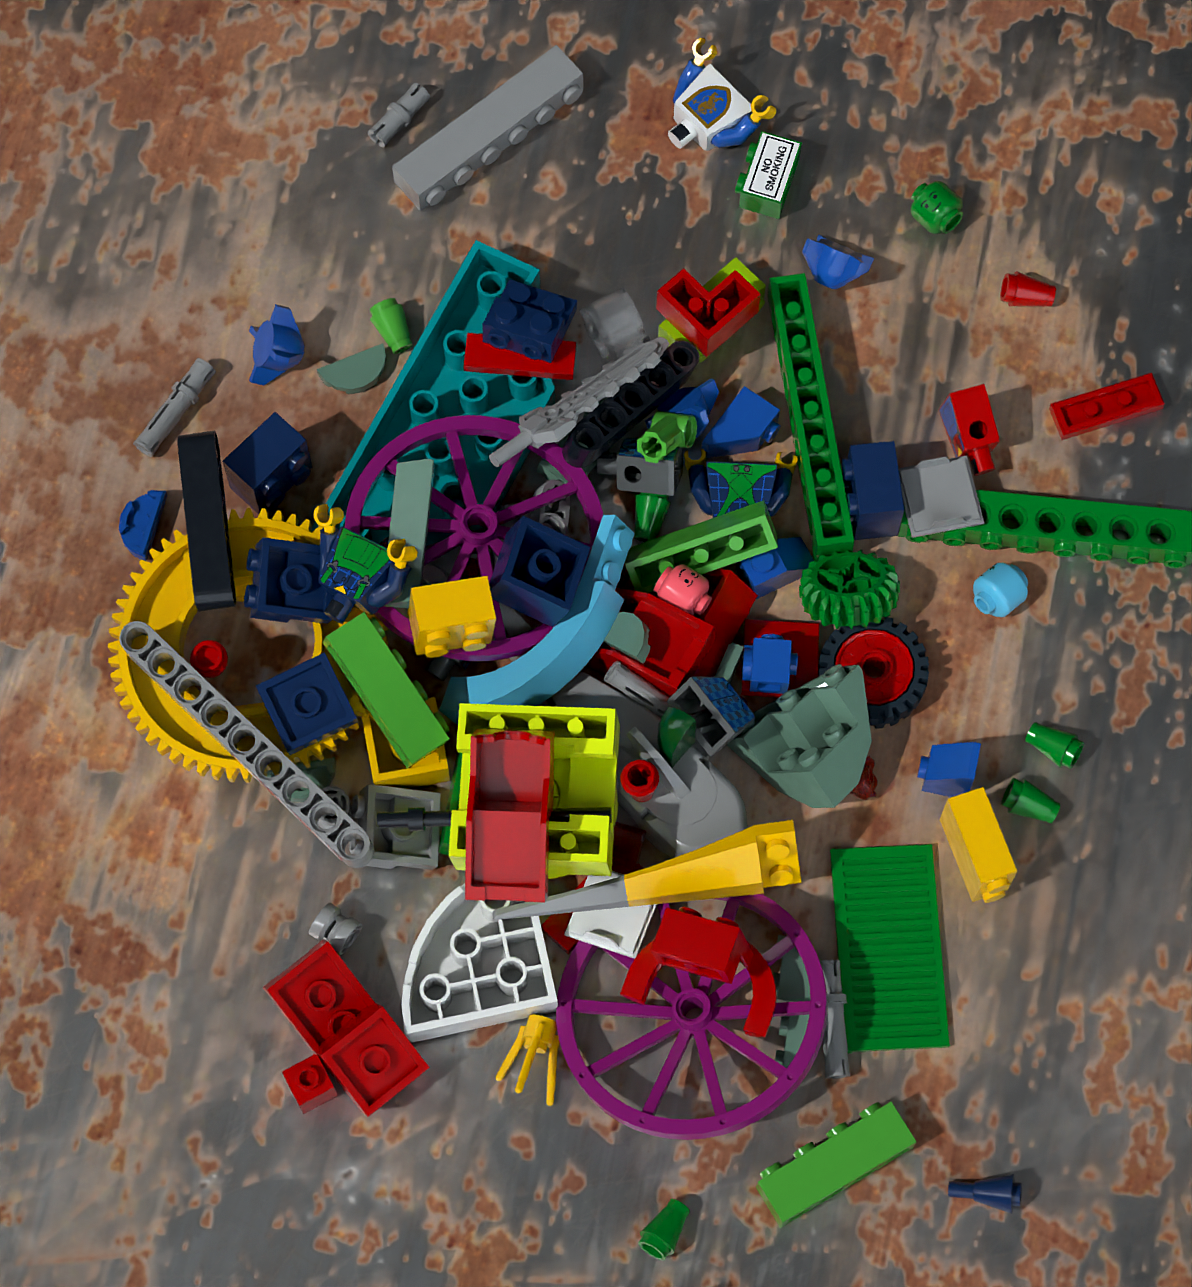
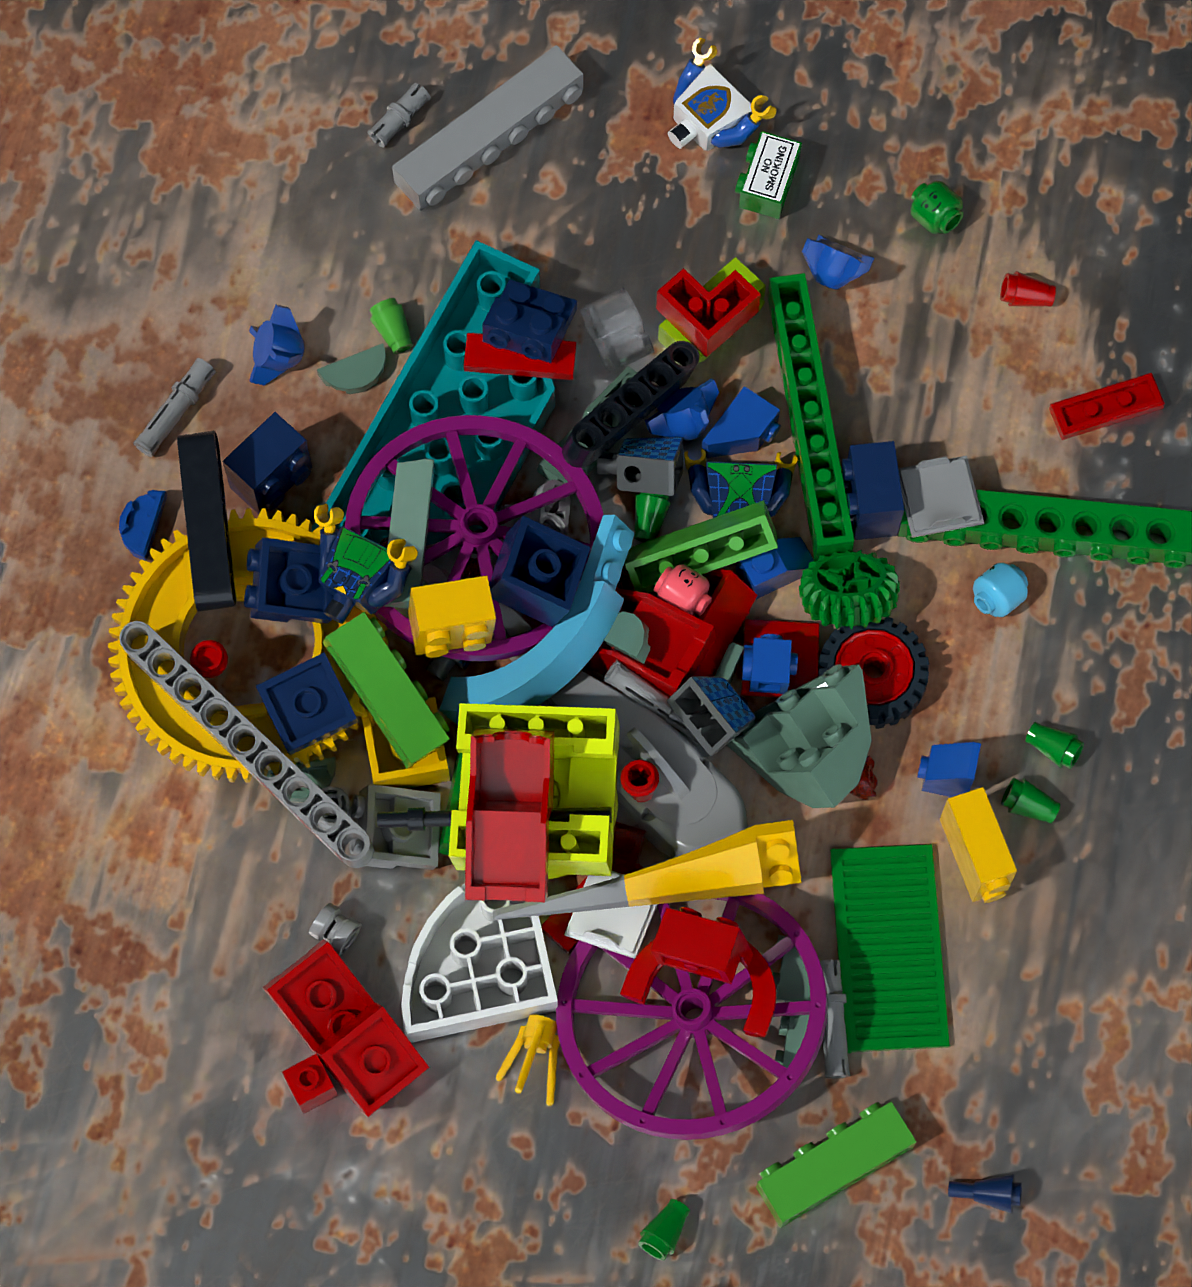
light grey bar [489,337,669,467] -> none
bright green piece [637,411,697,463] -> none
dark green brick [657,707,696,768] -> none
red torso [938,384,1000,476] -> none

